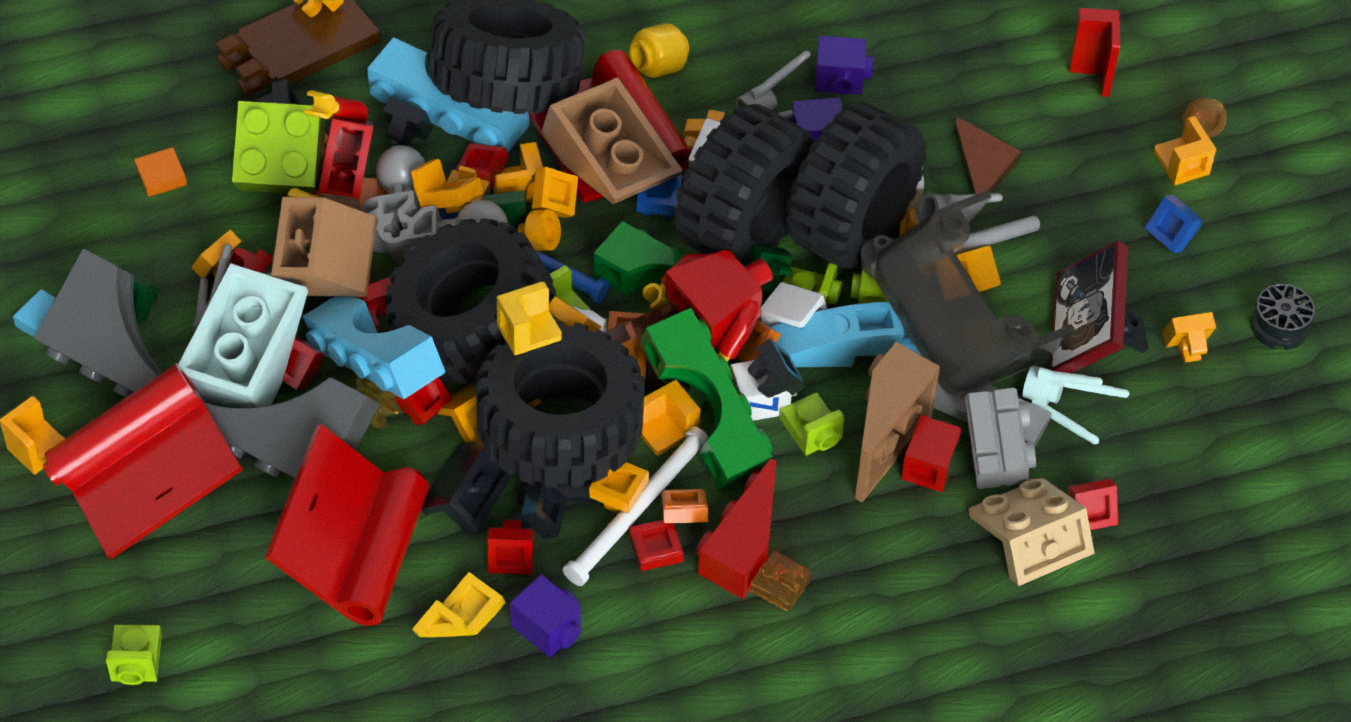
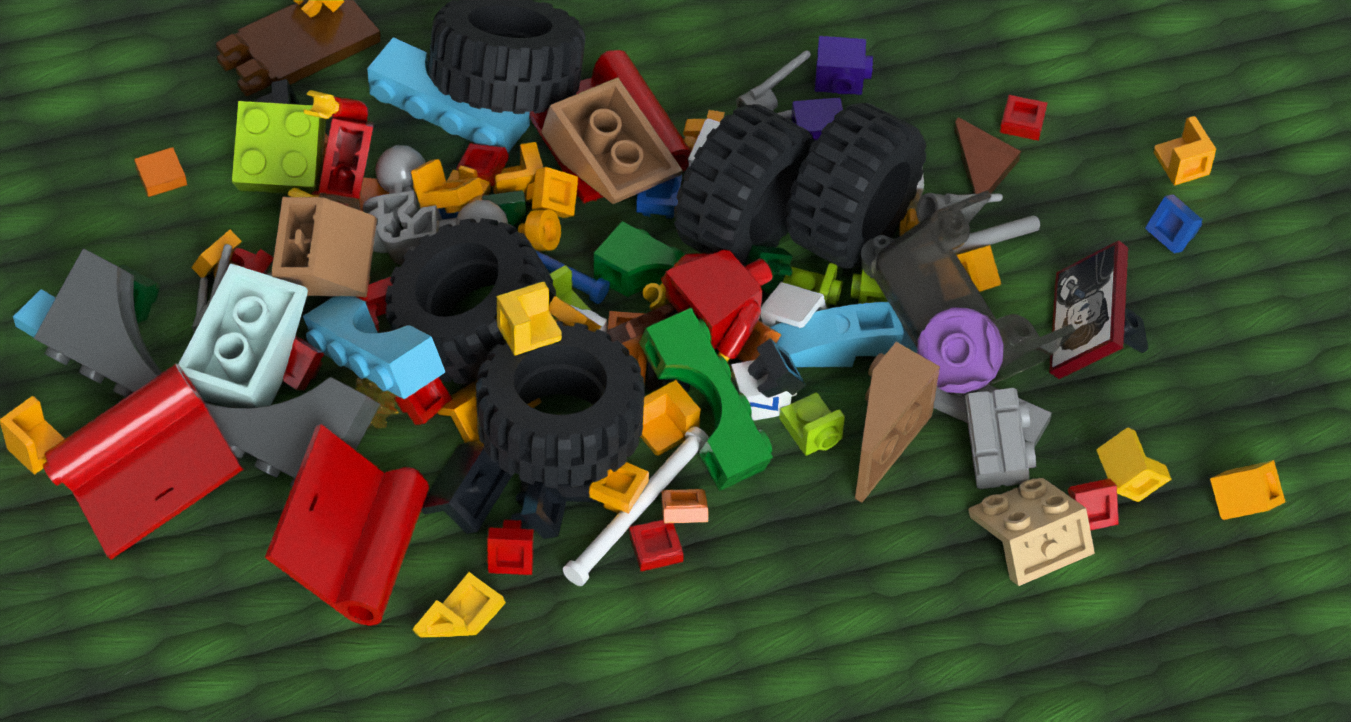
lime bracket [106,625,162,685] -> none
black tile [383,97,433,146] -> none
dark purple brick [510,574,581,658] -> none
yellow head [629,23,689,79] -> none
red slope [696,458,777,600] -> none
clear orange tile [750,550,812,612] -> none
red panel [901,415,961,492] -> none
light aqua plant [1022,365,1129,444] -> none
red panel [1069,8,1120,97] -> none
light orange tile [1162,312,1216,363] -> none
clear orange tile [1181,97,1227,138] -> none
black wheel [1251,284,1315,350] -> none
none -> medium lavender tile [917,308,1003,394]
none -> red tile [1000,95,1047,141]
none -> yellow panel [1096,428,1172,502]
none -> light orange panel [1210,460,1285,520]

